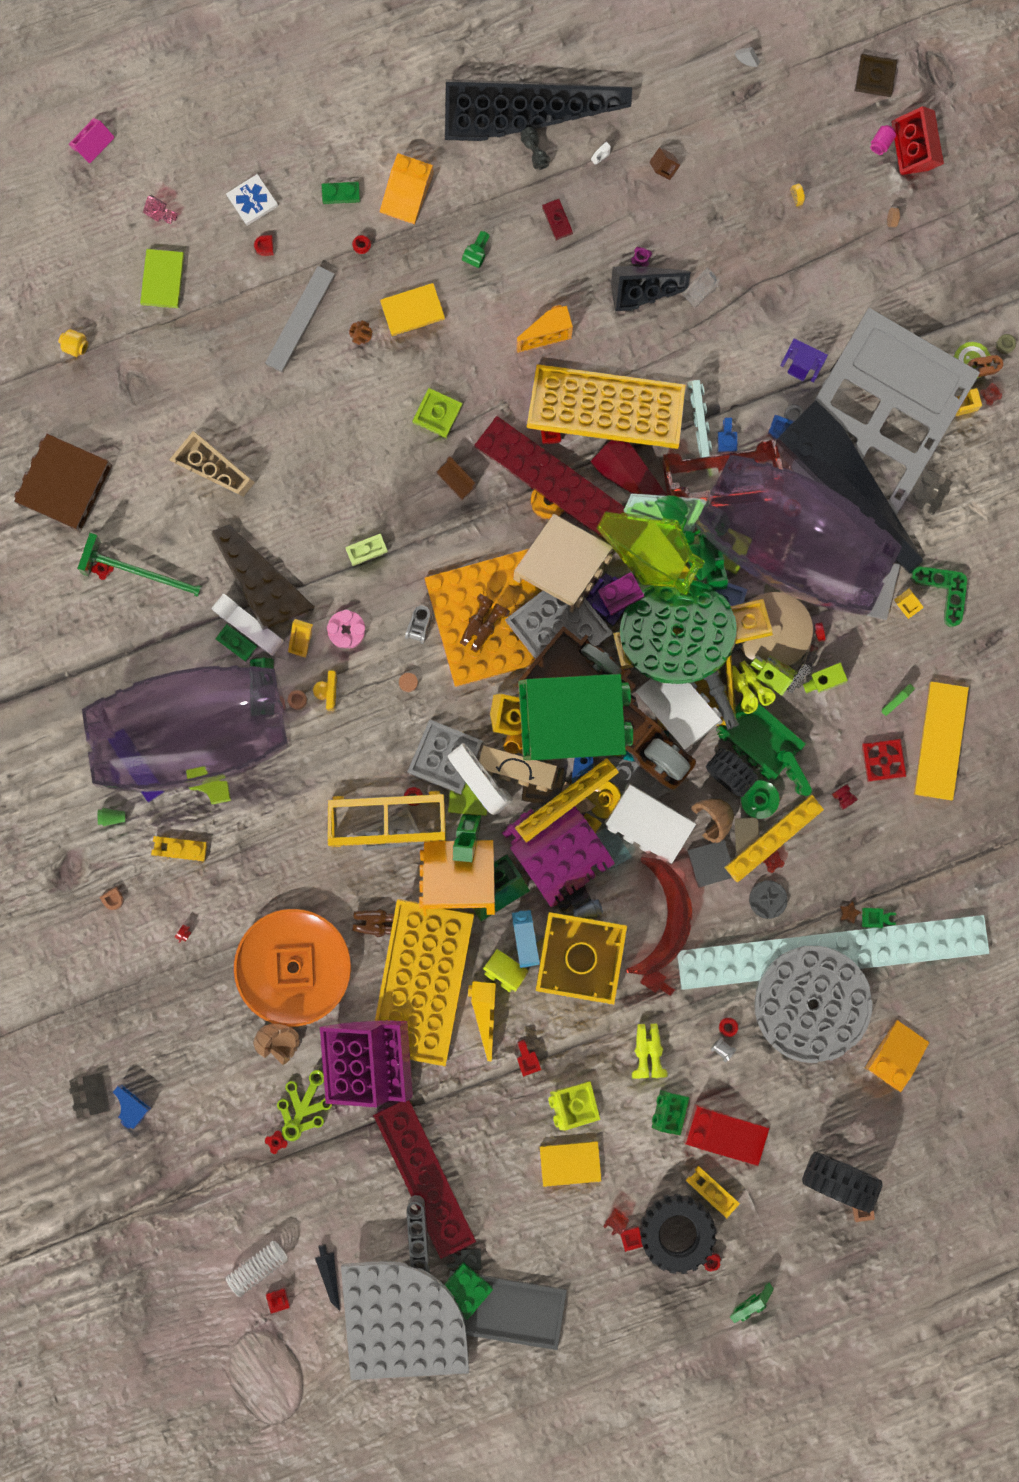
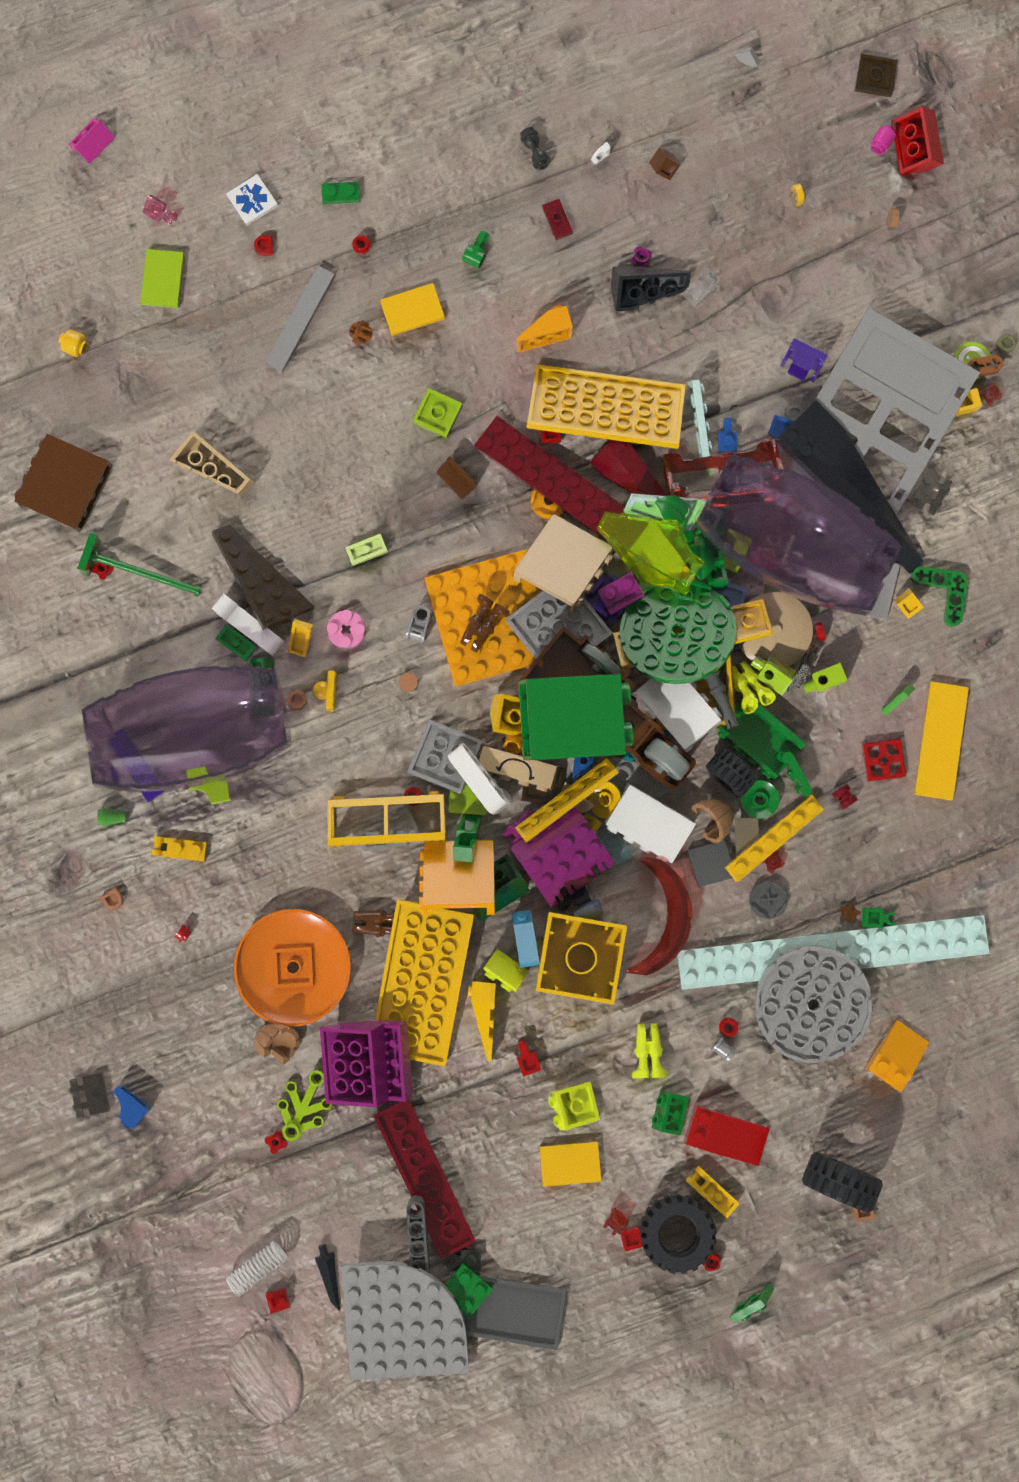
light orange slope [380,153,434,225] -> none
black wedge [445,79,632,141] -> none
clear red plate [640,966,675,996] -> none

